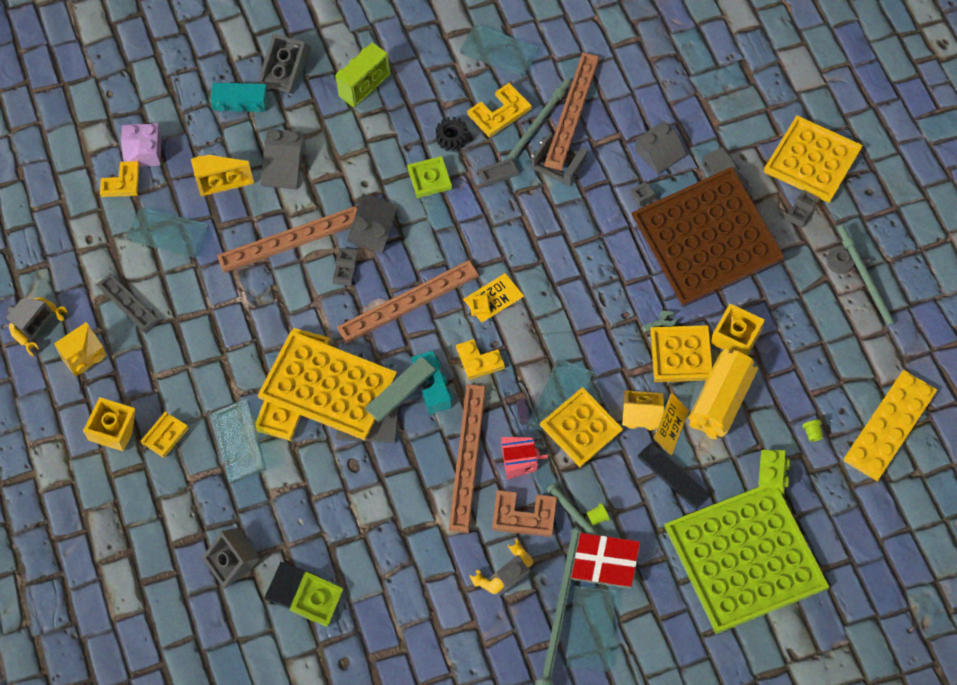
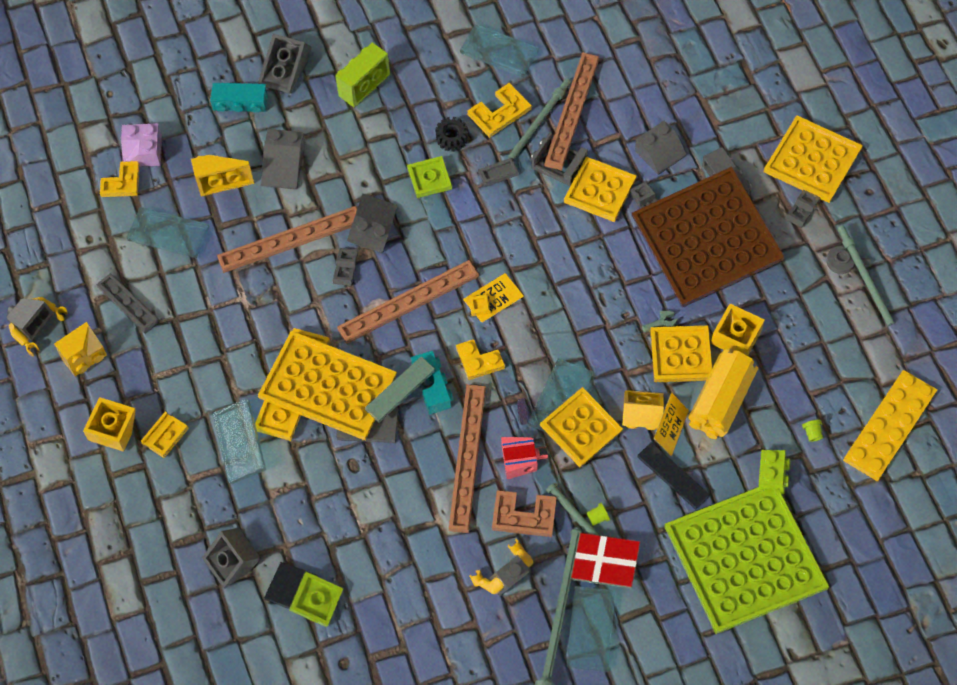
none -> yellow plate [564,157,637,222]

